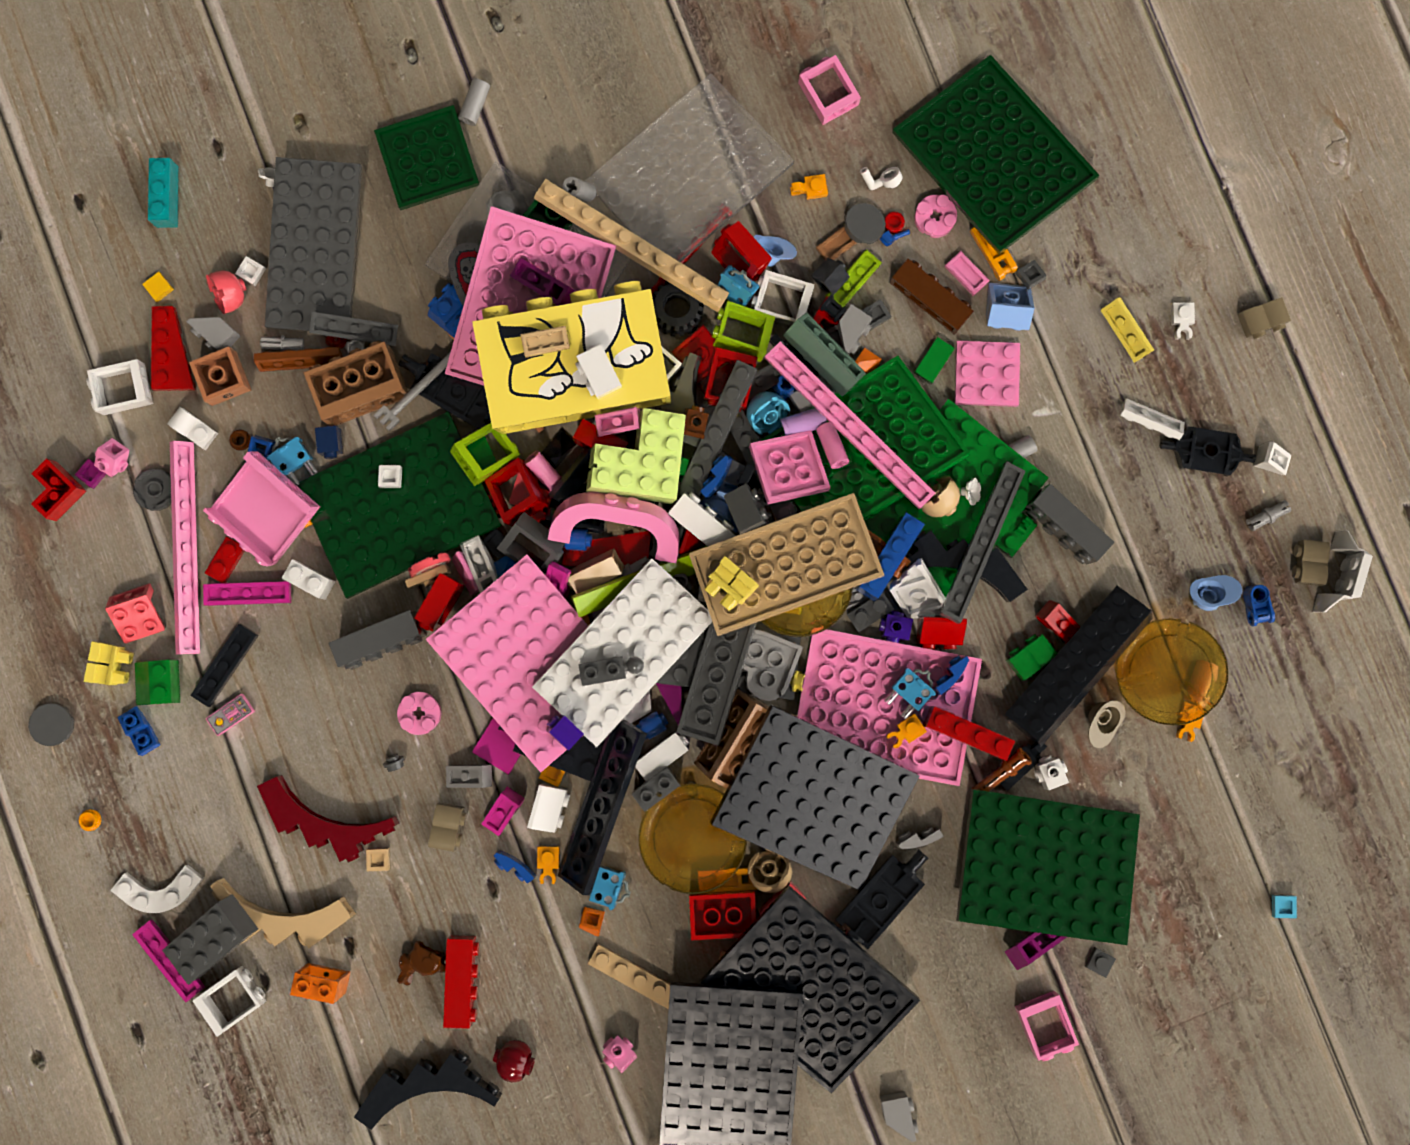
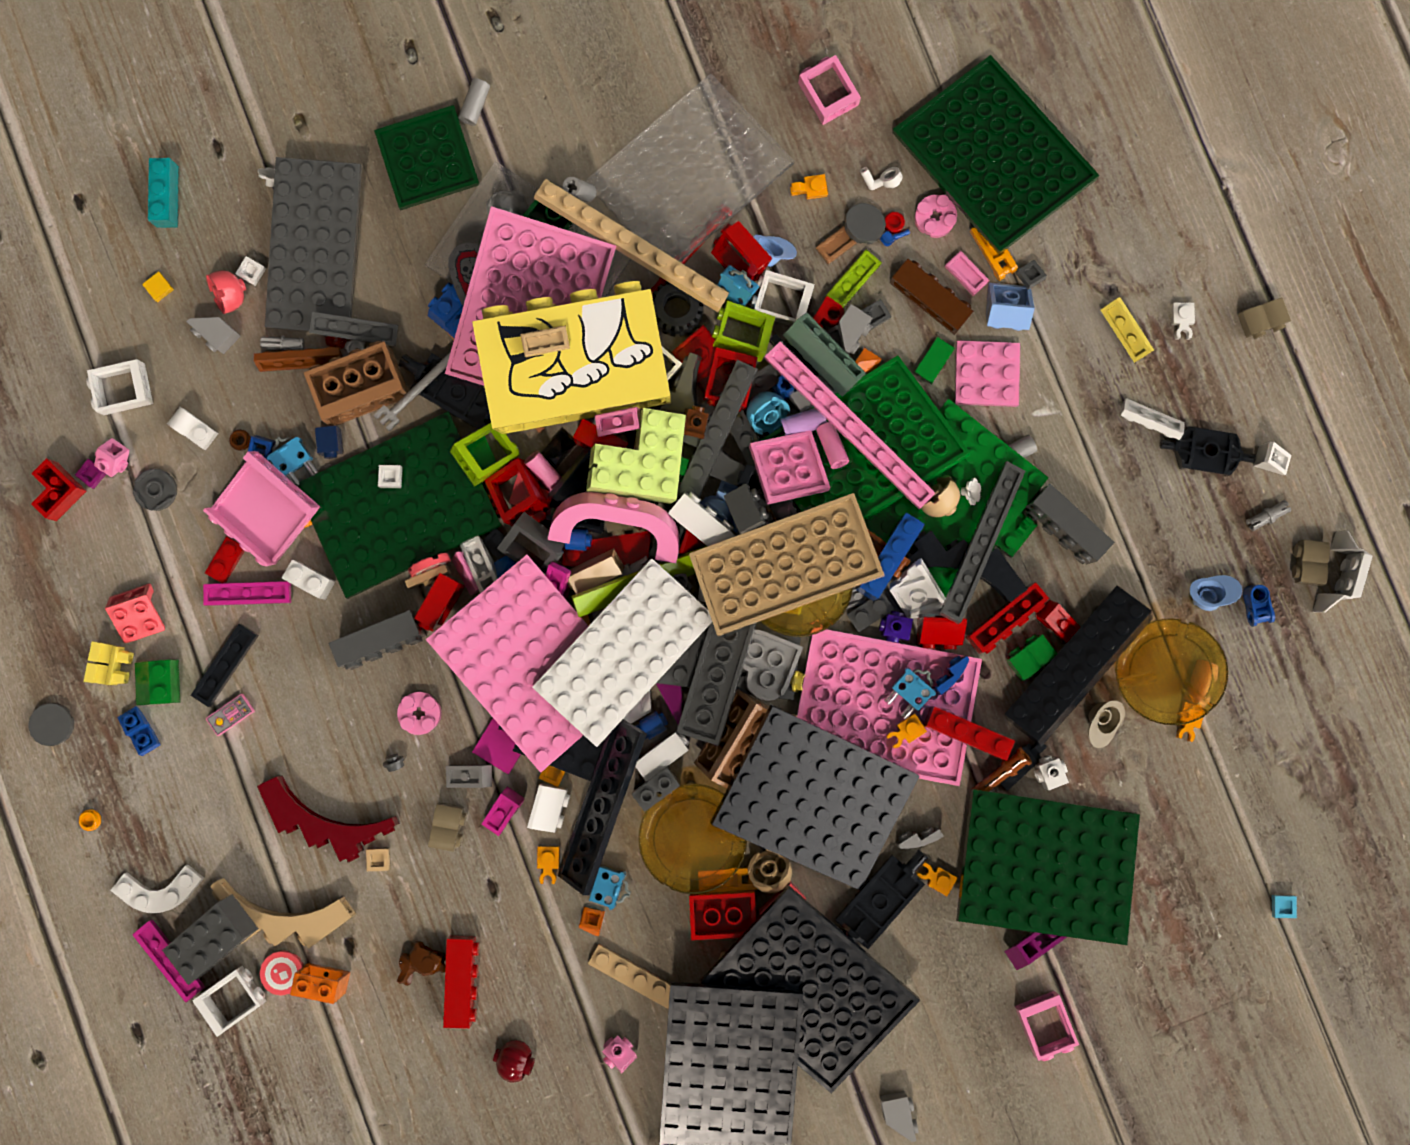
red wing [151,306,196,391] -> none
bright pink plate [170,441,200,655] -> none
nougat brick [189,346,251,406] -> none
black arch [354,1049,502,1130] -> none
blue slope [493,850,536,884] -> none
magenta slope [510,258,576,306] -> none
dark purple brick [546,715,584,751] -> none
white brick [575,344,622,399] -> none
dark grey plate [578,656,644,686] -> none
blue slope [700,455,733,498] -> none
light yellow hips [704,556,759,611] -> none
black brick [811,257,850,295] -> none
black bush [819,294,848,323] -> none
dark grey plate [1085,947,1116,978] -> none
none -> coral tile [259,950,304,996]
none -> light orange plate [916,862,957,896]
none -> red brick [965,582,1050,654]

